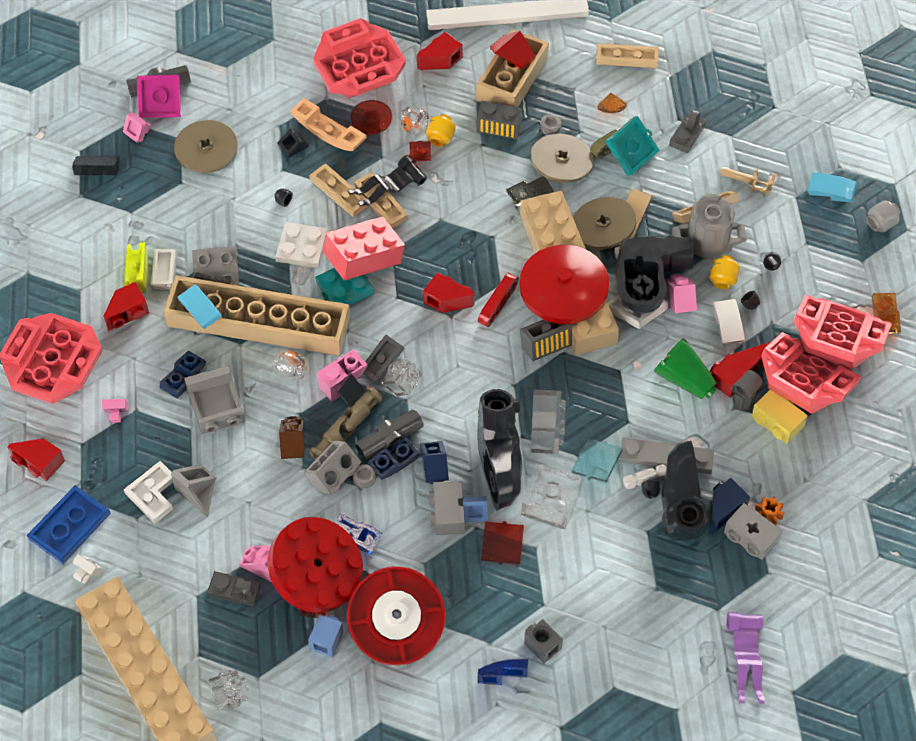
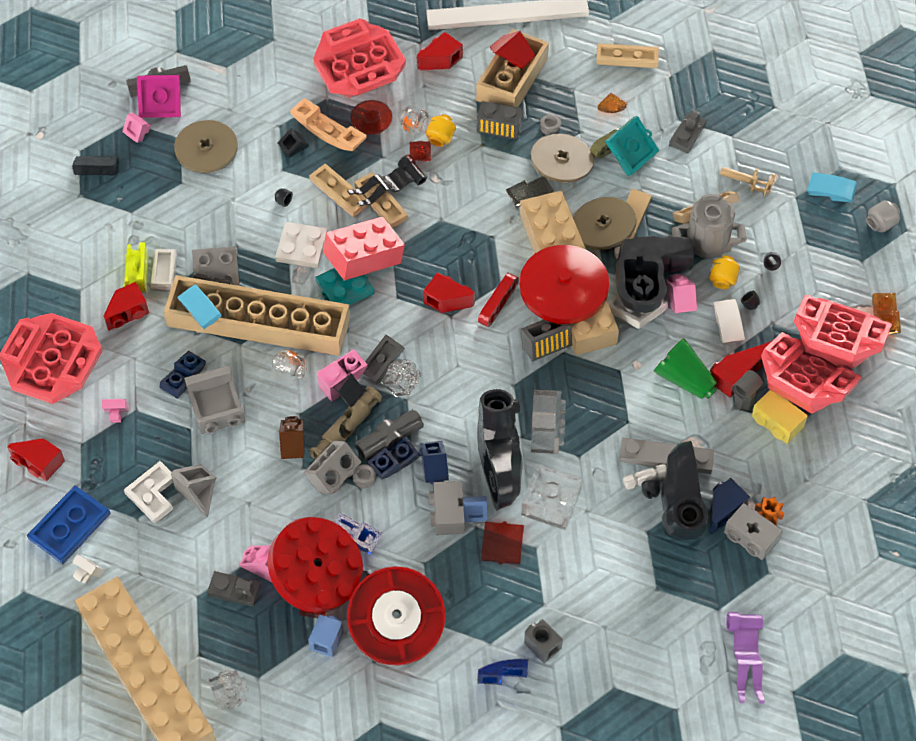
clear light blue piece [571,439,623,483] -> none

